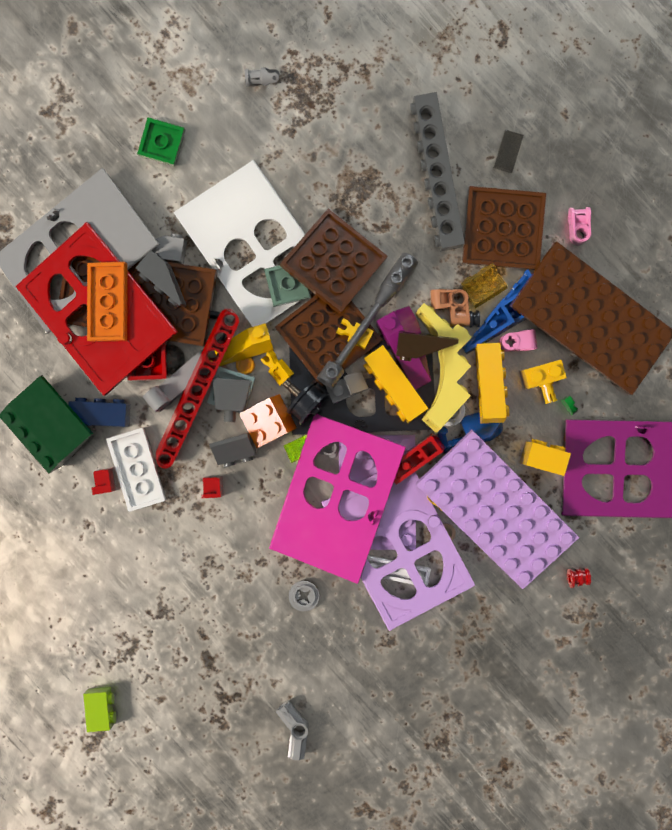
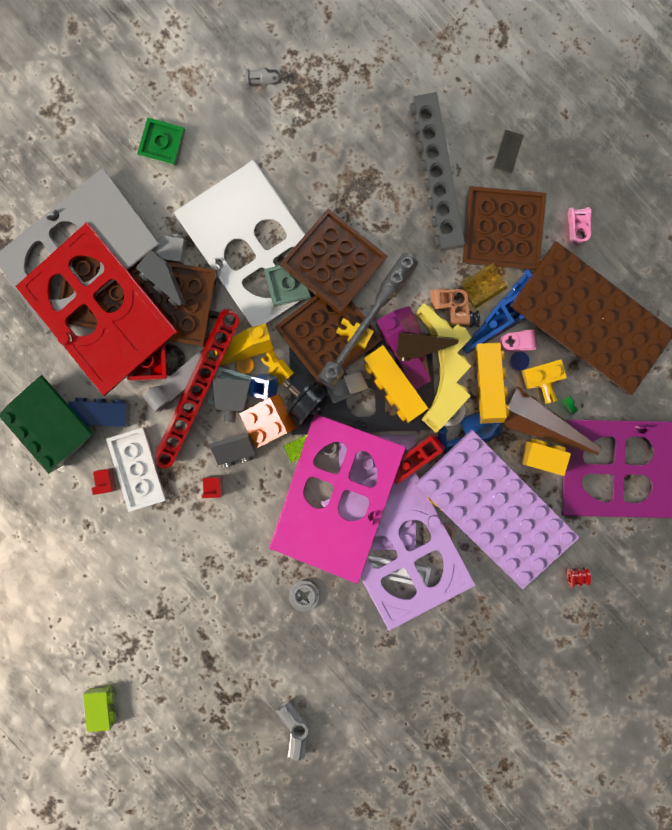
orange tile [87,262,127,342] -> none
none -> blue brick [249,374,279,399]
none -> reddish brown wedge [502,387,601,455]
none -> clear blue tile [509,351,530,371]

